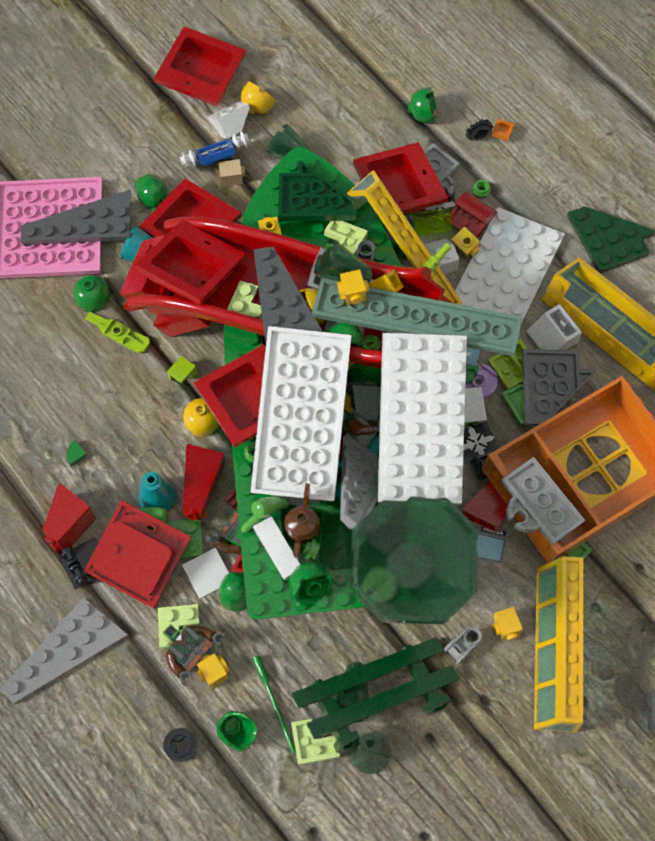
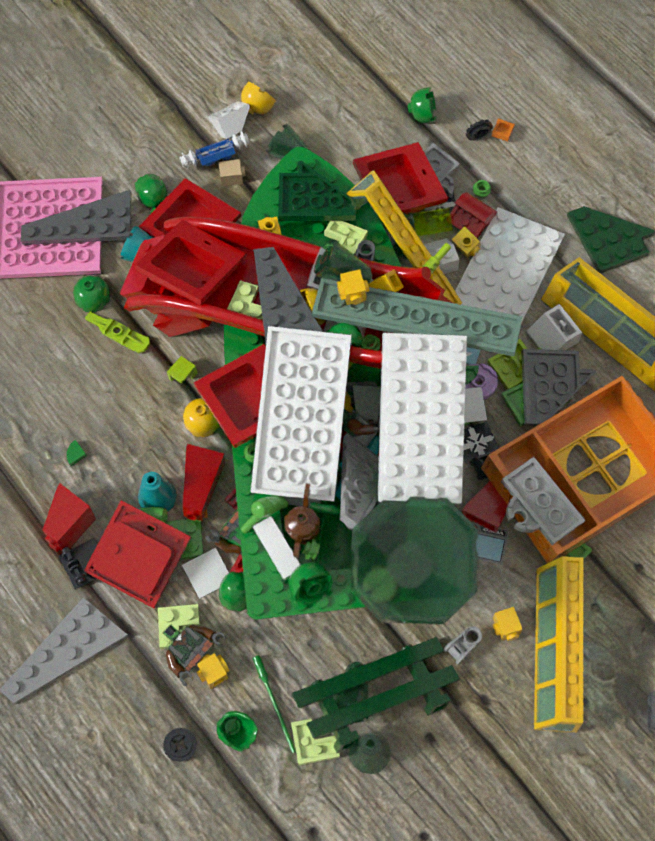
red piece [154,26,246,107] -> none

